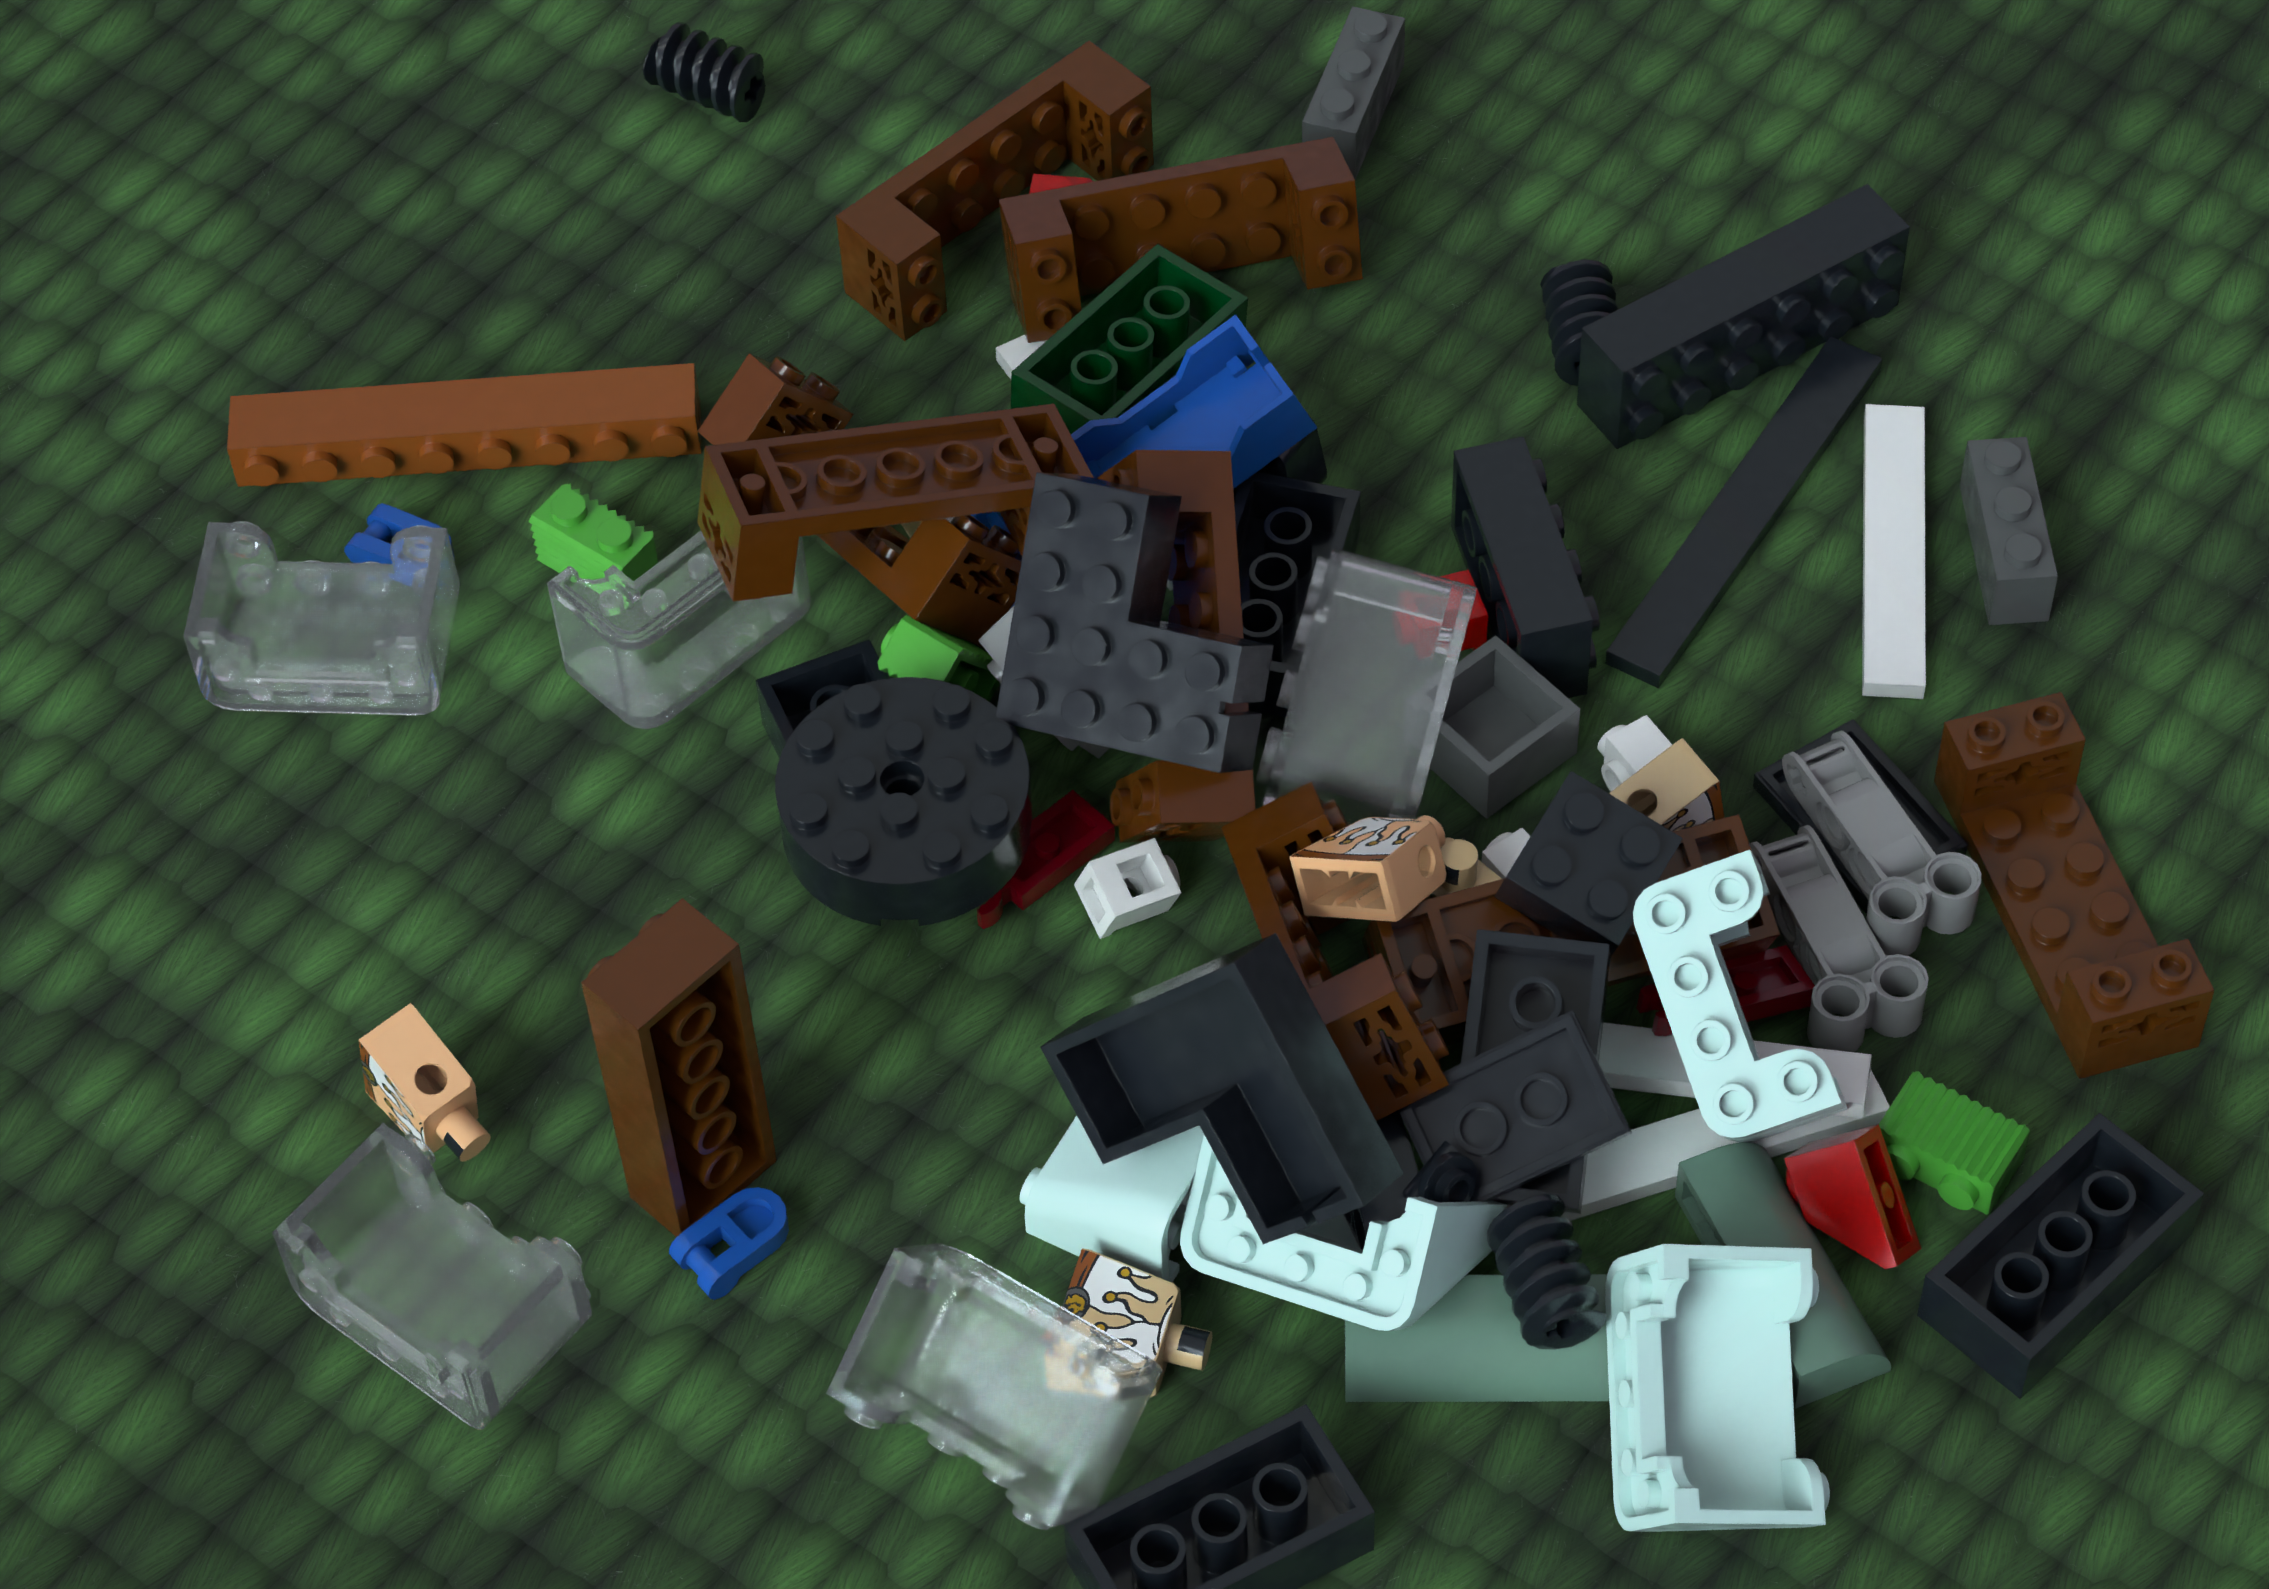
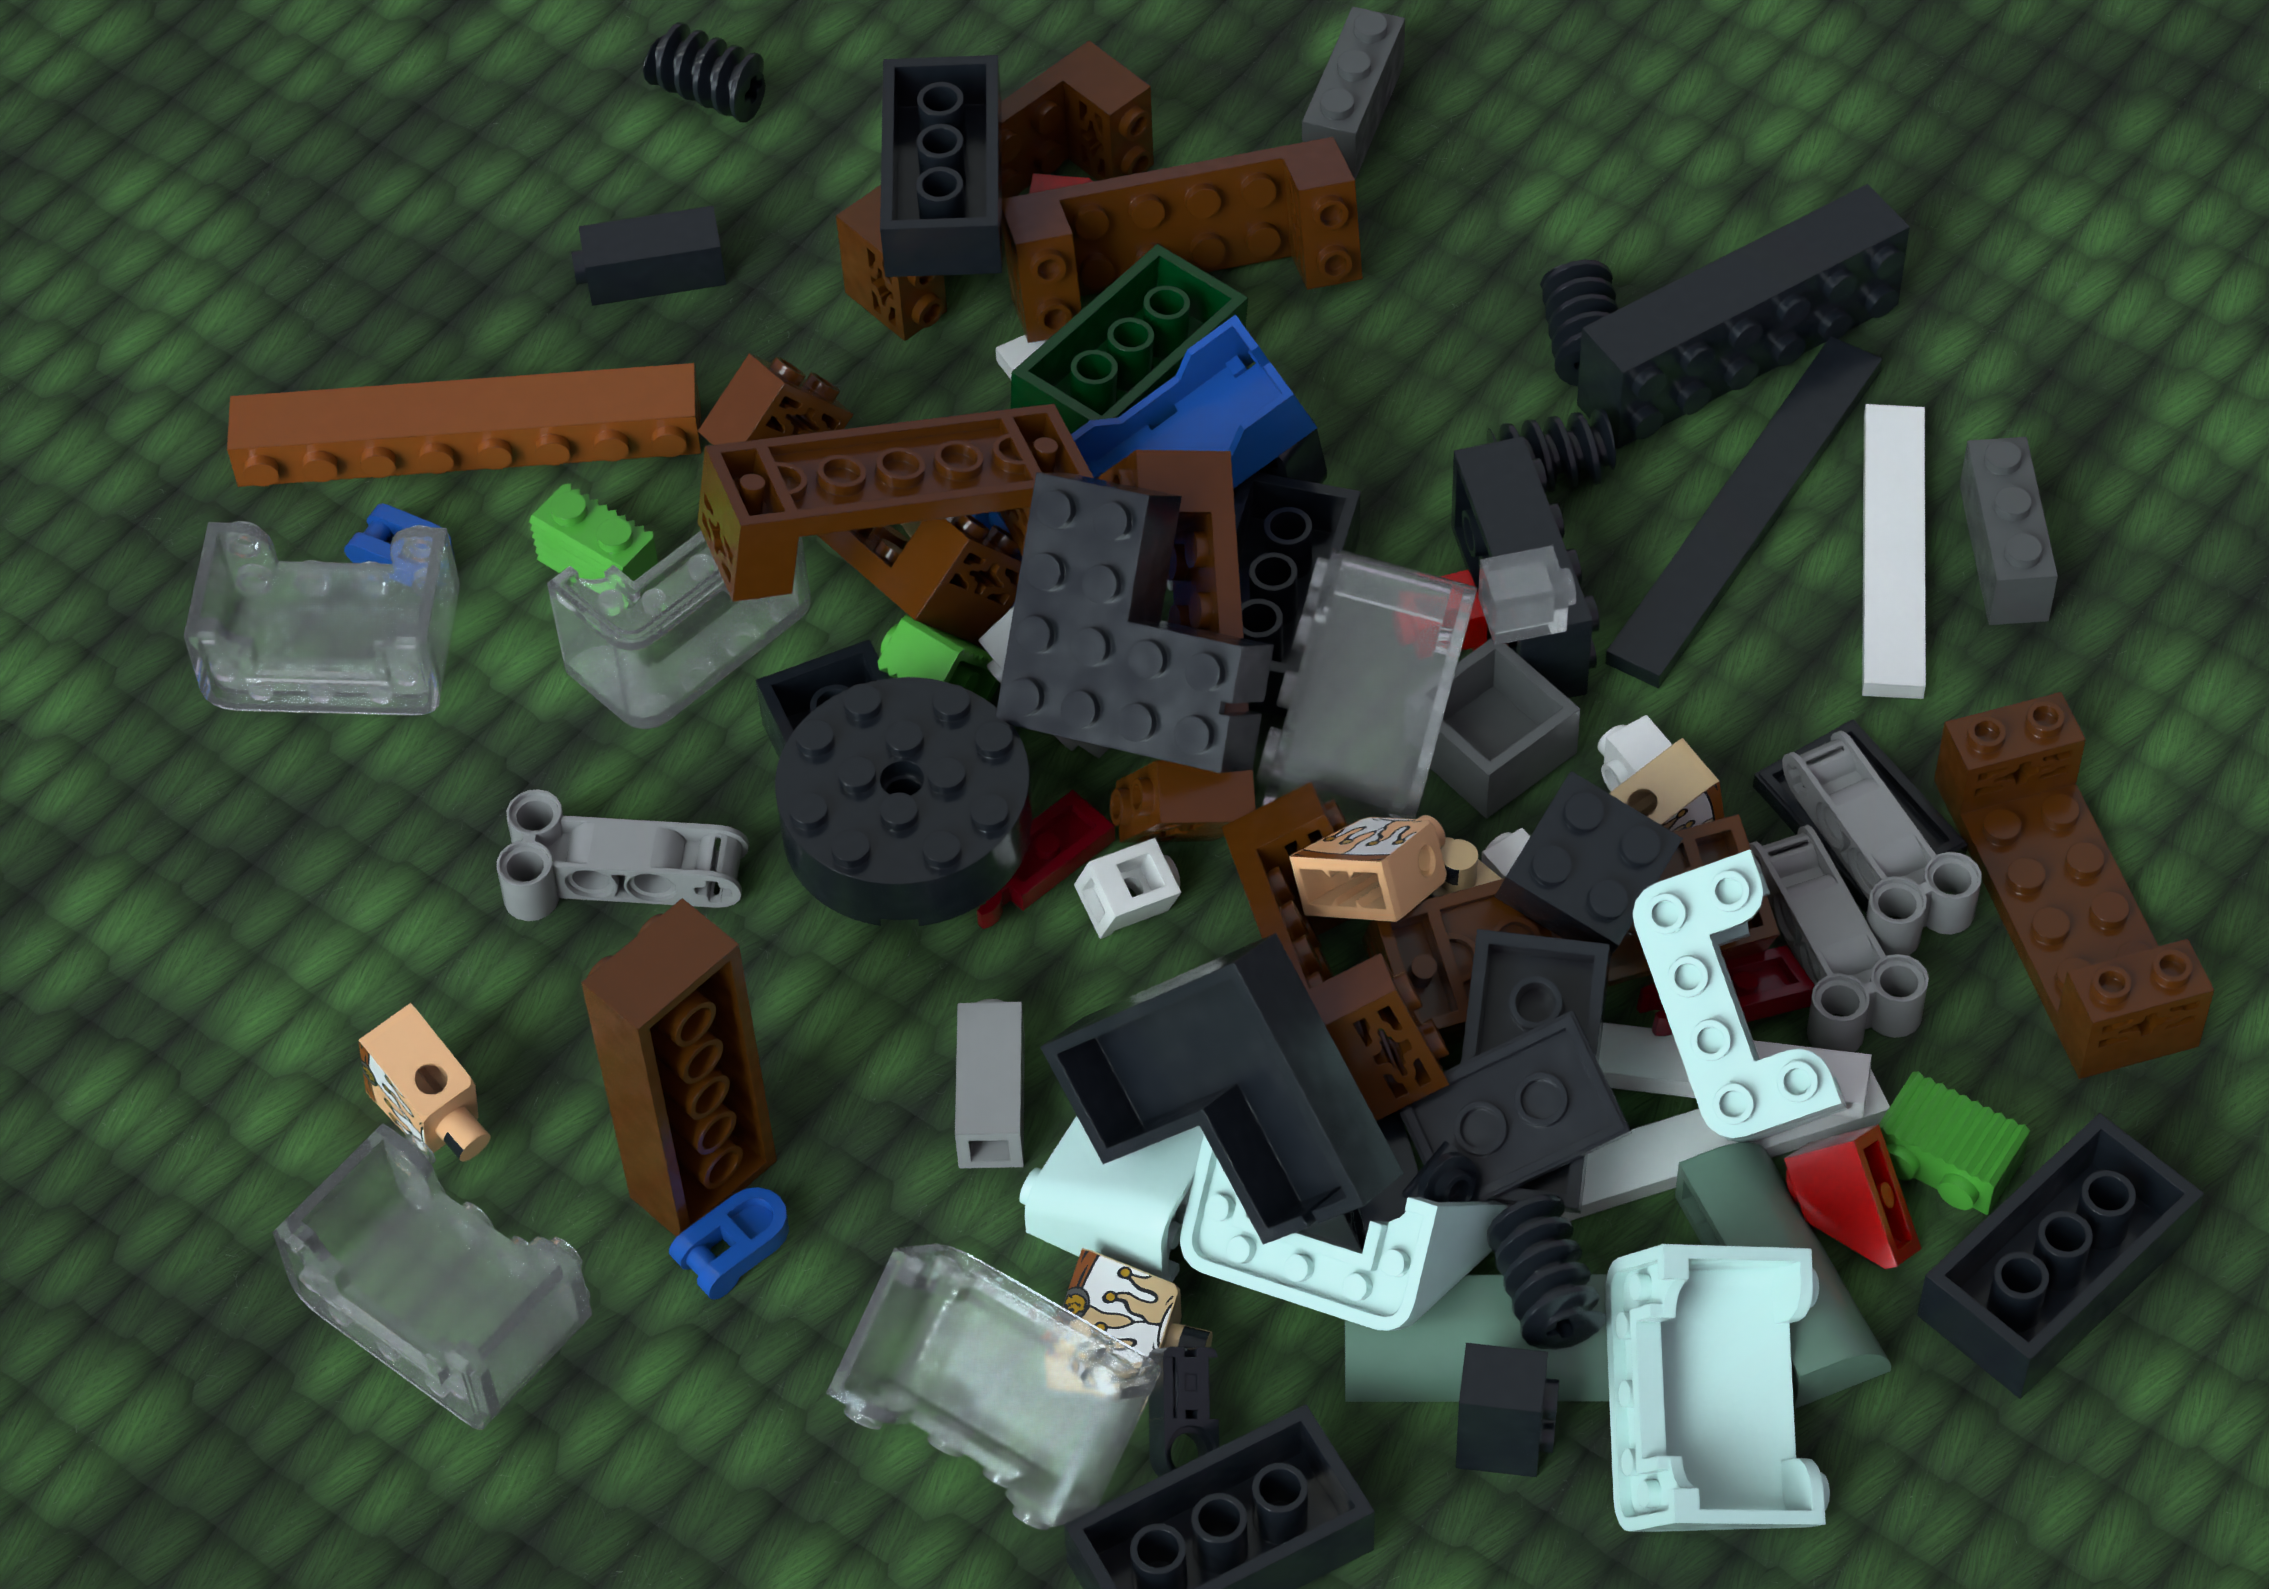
none -> light grey piece [496,789,749,921]
none -> black brick [571,206,726,306]
none -> black brick [880,55,1002,277]
none -> light grey brick [955,999,1025,1168]
none -> black piece [1148,1346,1219,1477]
none -> black brick [1456,1343,1560,1477]
none -> clear brick [1478,545,1576,645]
none -> black piece [1486,409,1616,492]

